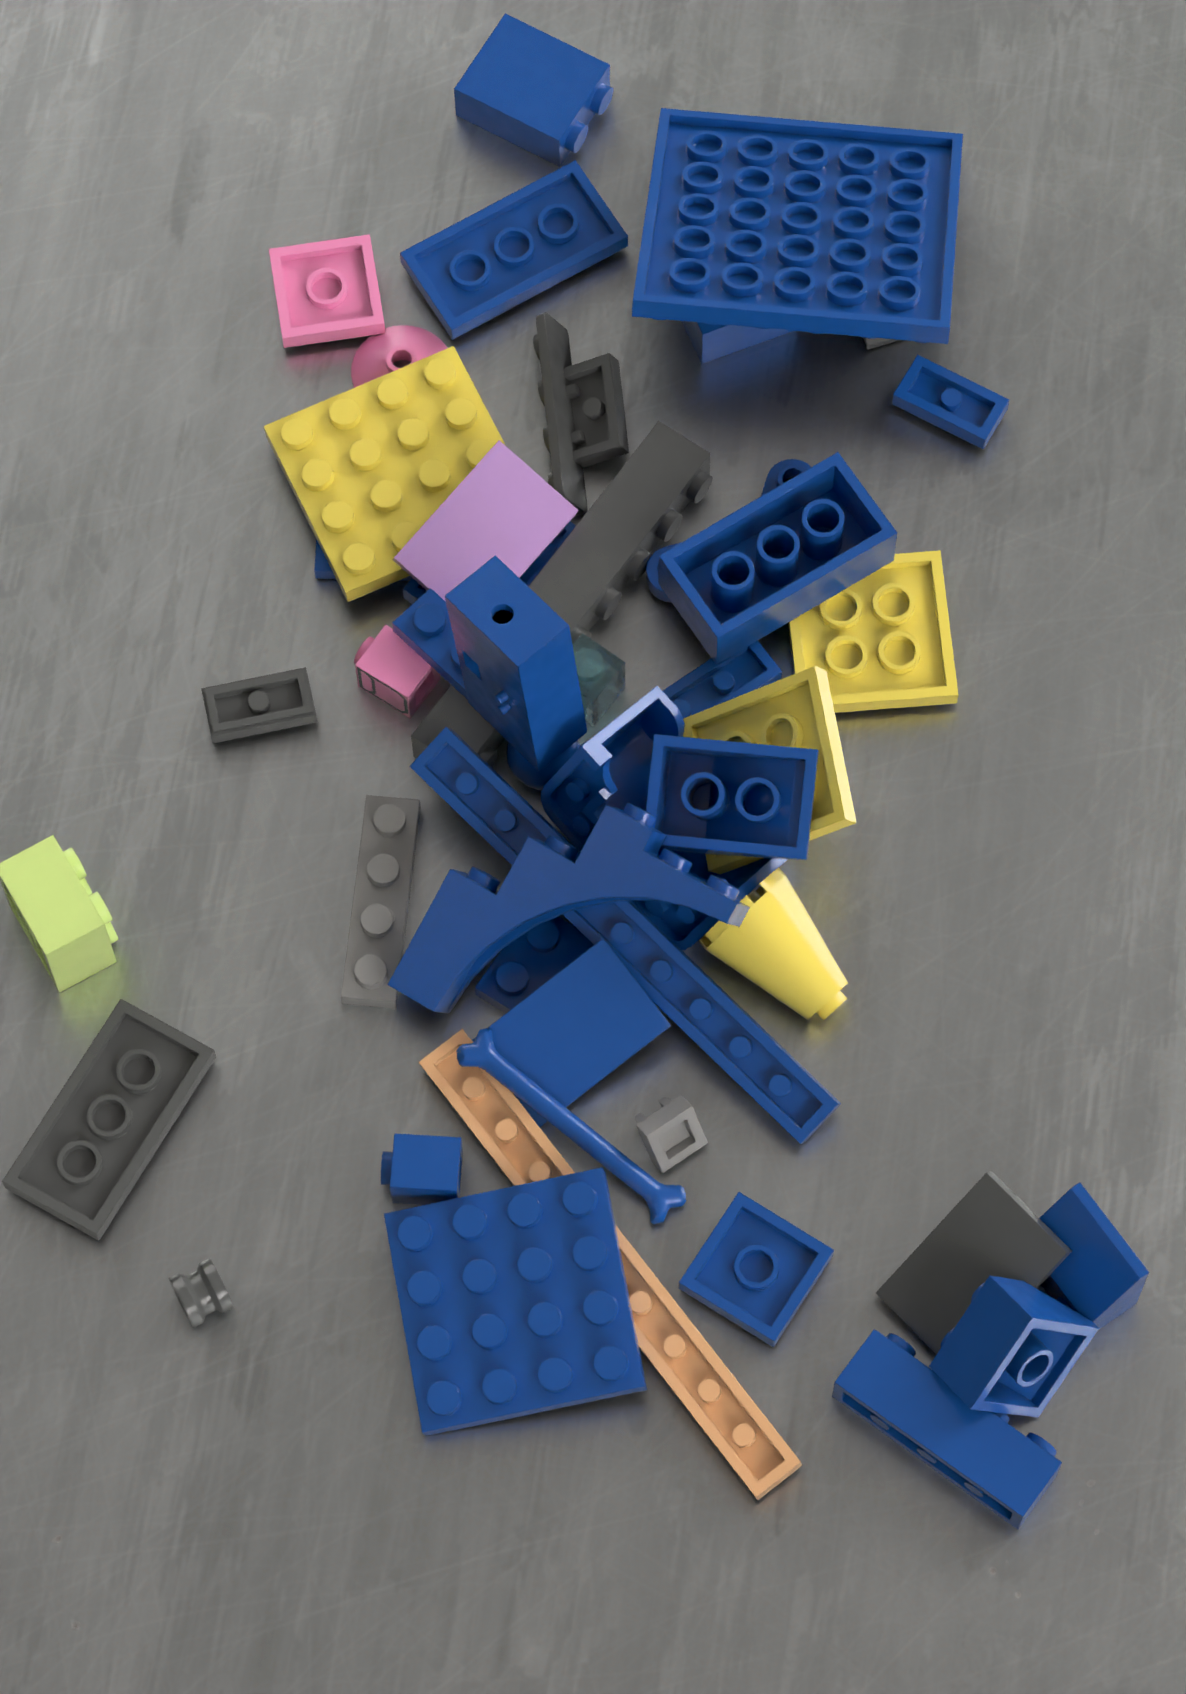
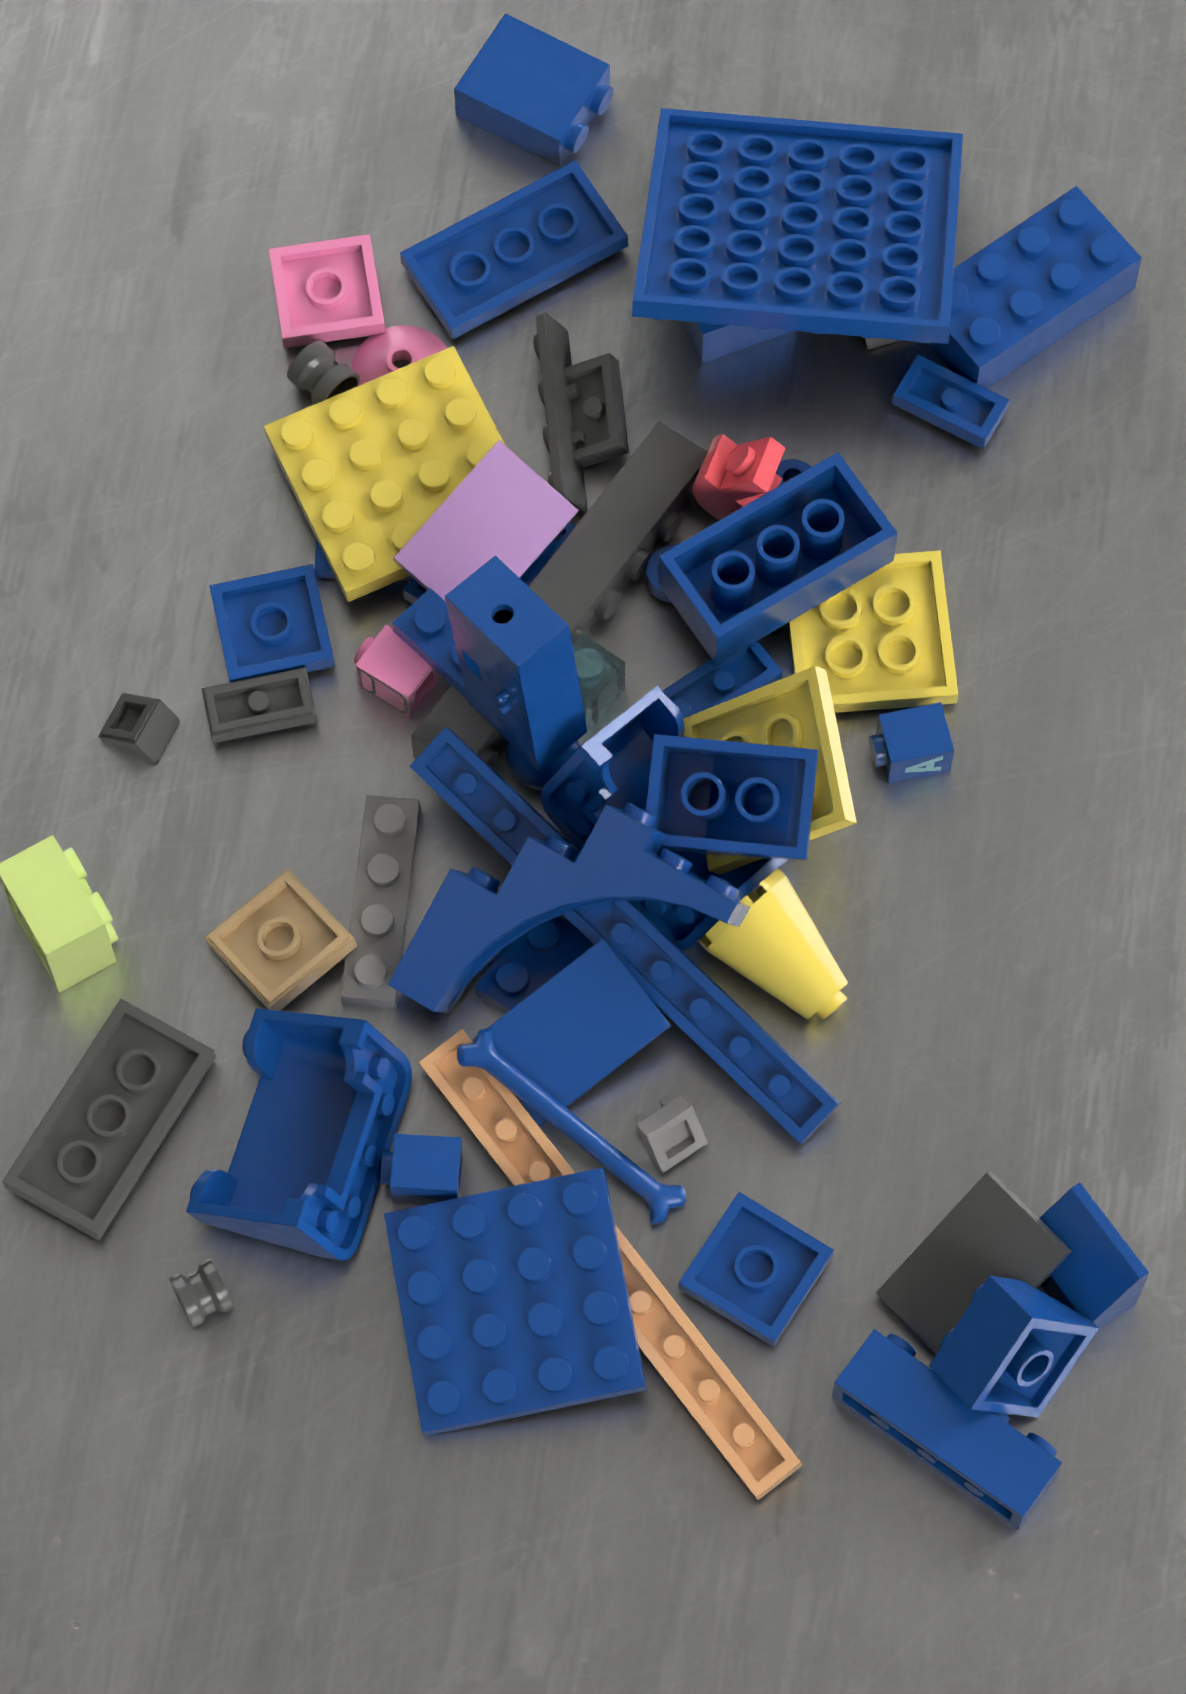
none -> dark grey slope [98,693,180,763]
none -> blue windscreen [186,1008,412,1261]
none -> tan plate [204,869,358,1011]
none -> blue plate [209,564,335,682]
none -> dark grey wheel [287,340,360,404]
none -> coral brick [692,434,785,520]
none -> blue brick [869,702,954,784]
none -> blue brick [928,186,1142,389]

